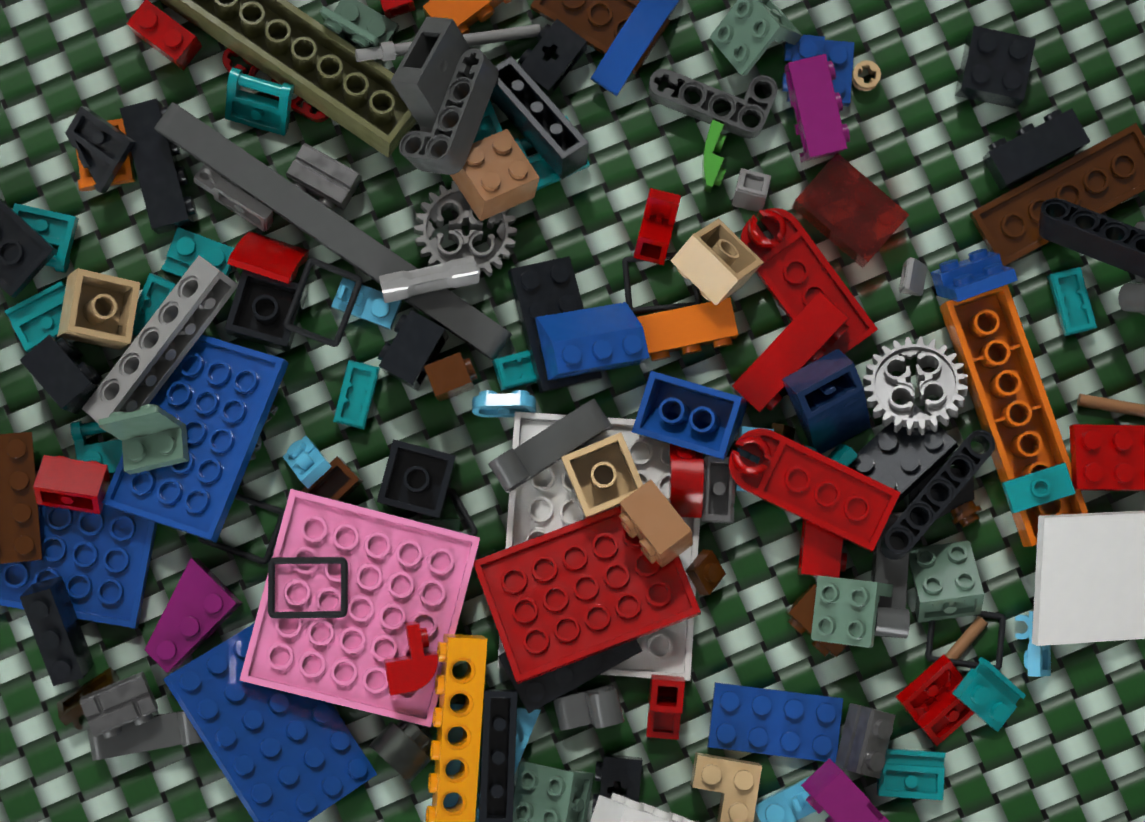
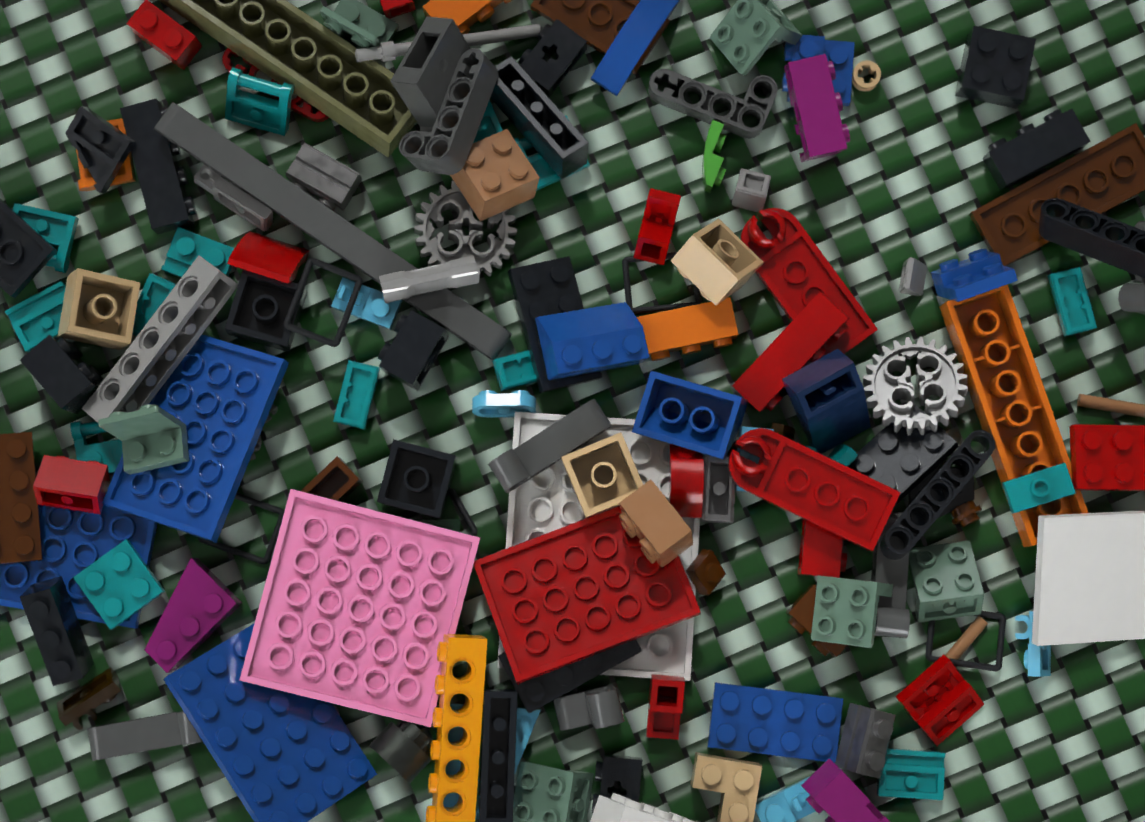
flat silver brick [80,671,158,739] -> none
black piece [268,557,348,618] -> none
medium azure plate [283,435,332,488] -> none
red brick [384,621,438,696] -> none
reddish brown brick [424,352,478,402] -> none
clear red brick [791,153,909,268] -> none
teal plate [952,657,1026,732] -> none
none -> teal plate [73,539,165,630]

